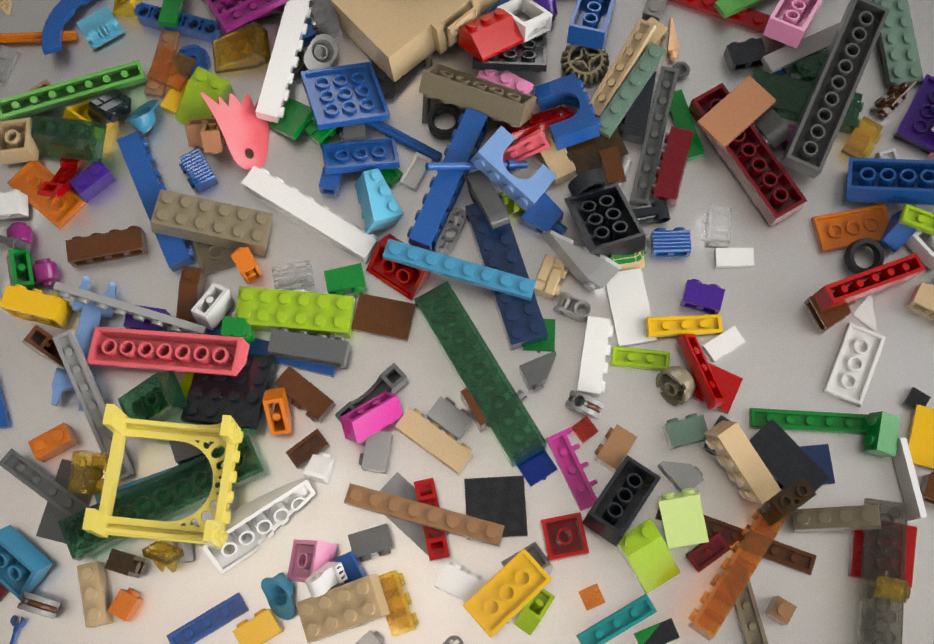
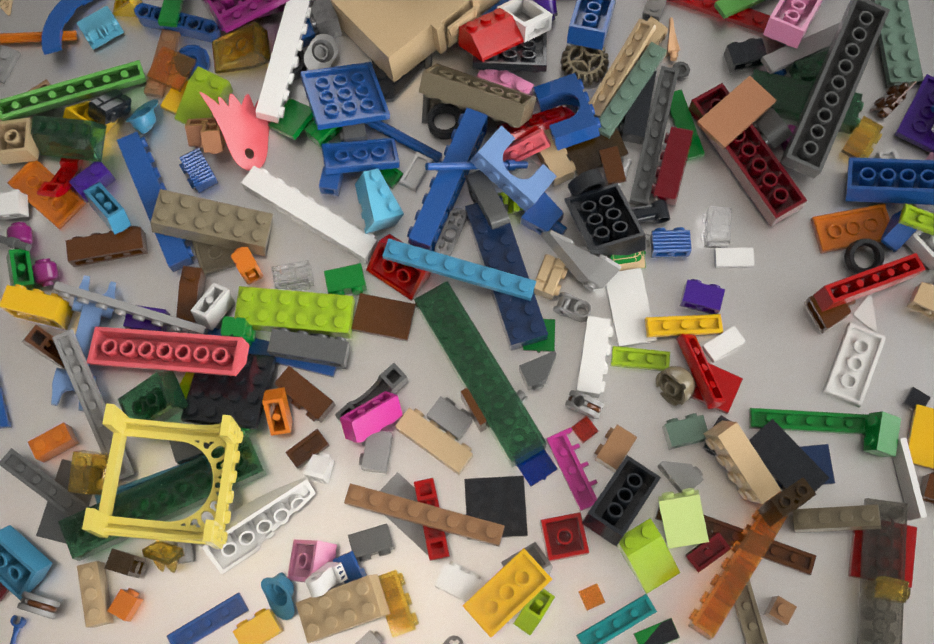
none -> dark azure brick [83,182,132,234]

